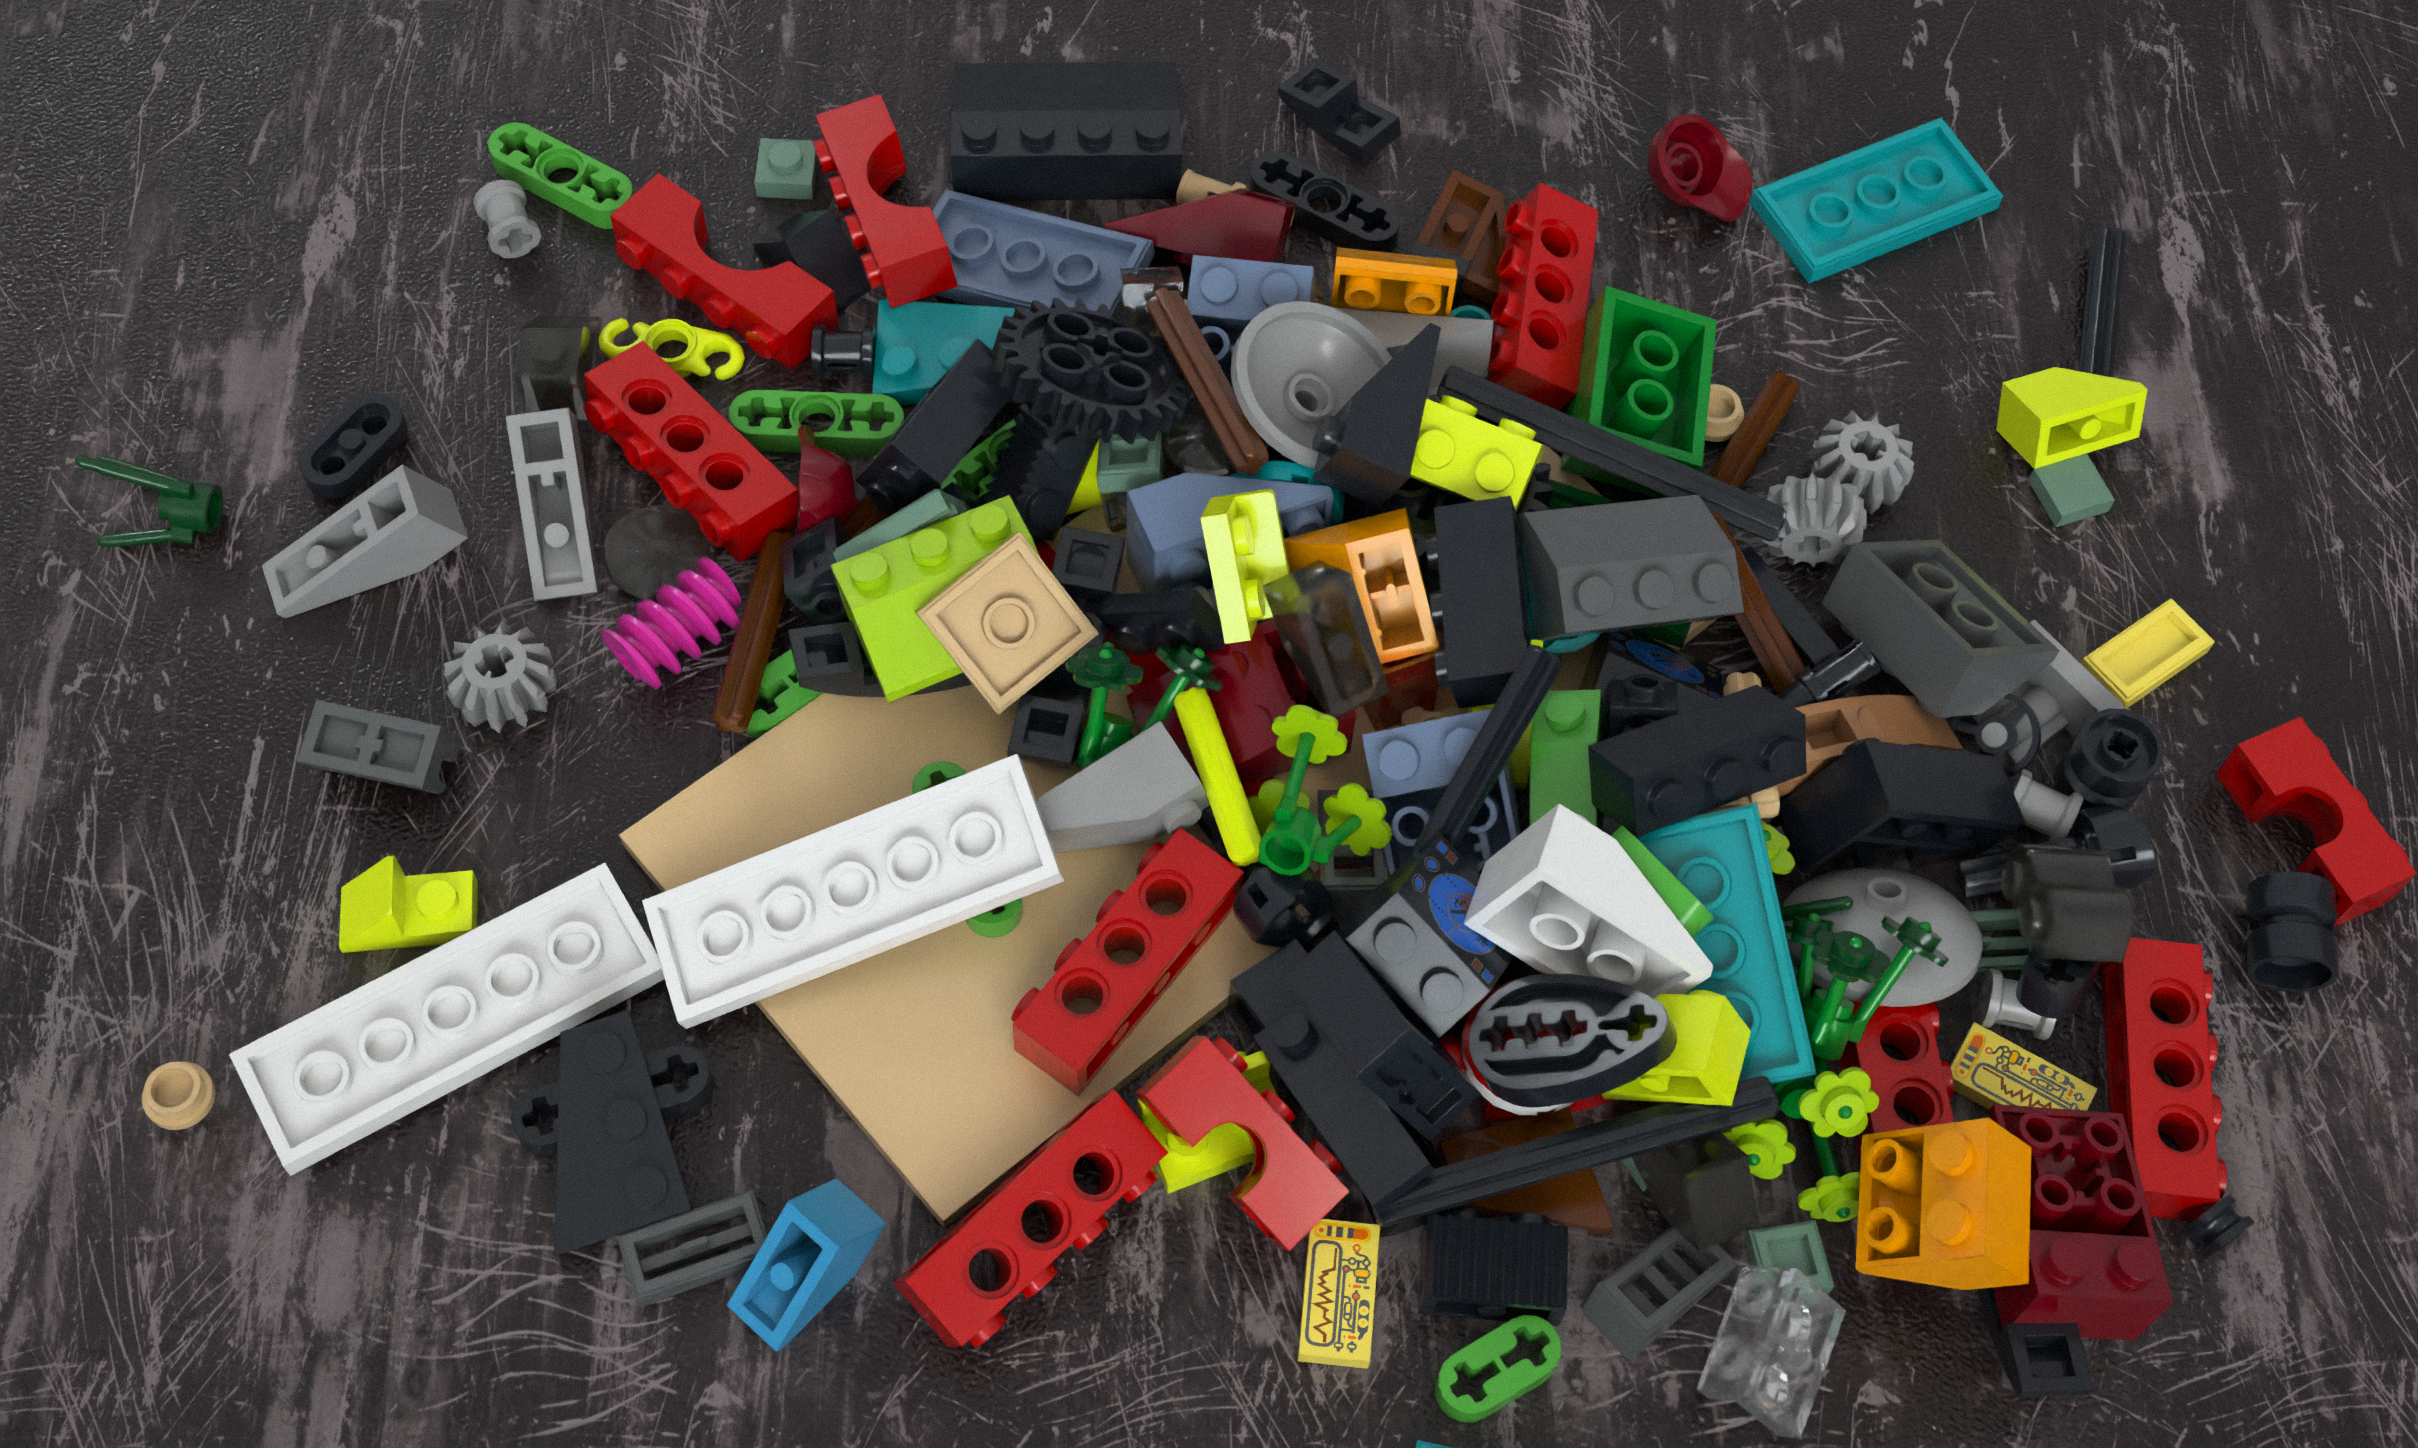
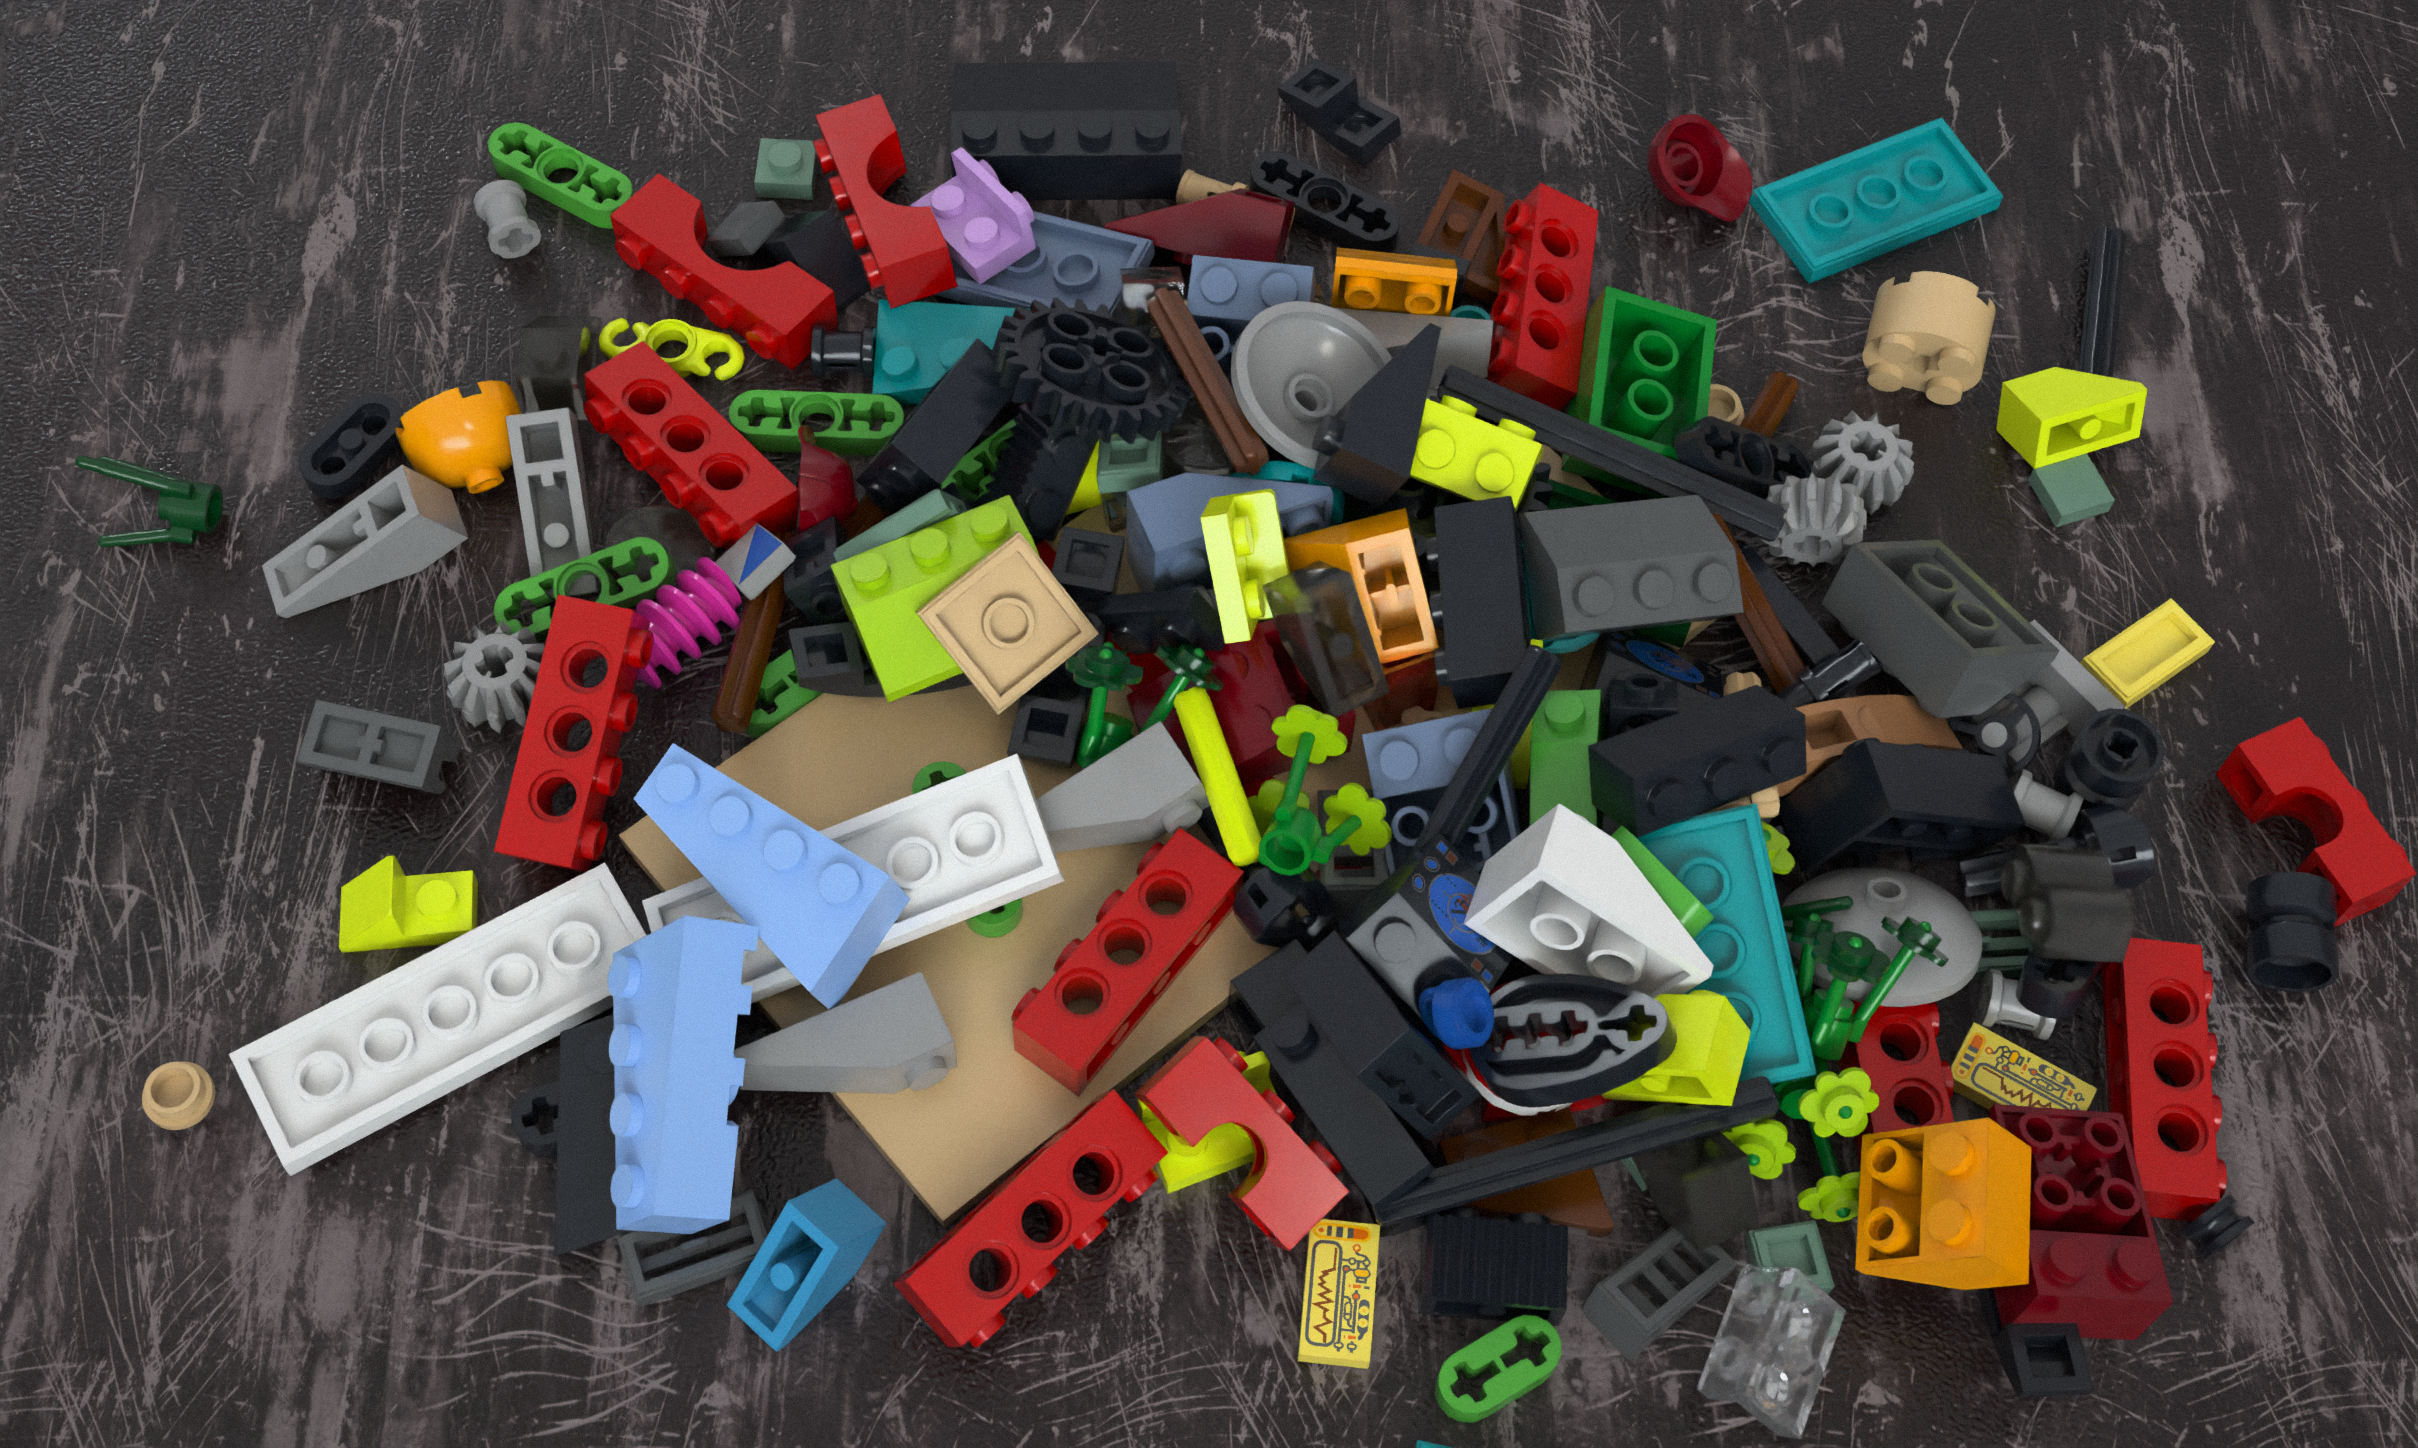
none -> light orange cylinder [395,380,522,494]
none -> bright green beam [494,537,676,643]
none -> red brick [494,594,654,873]
none -> light blue wedge [608,915,759,1234]
none -> light blue wedge [634,743,910,1010]
none -> dark grey tile [706,200,785,257]
none -> light grey tile [715,523,796,601]
none -> light grey slope [734,971,957,1094]
none -> lavender bracket [910,147,1036,285]
none -> blue tile [1418,977,1494,1050]
none -> black beam [1675,416,1811,499]
none -> tan brick [1862,271,1996,405]

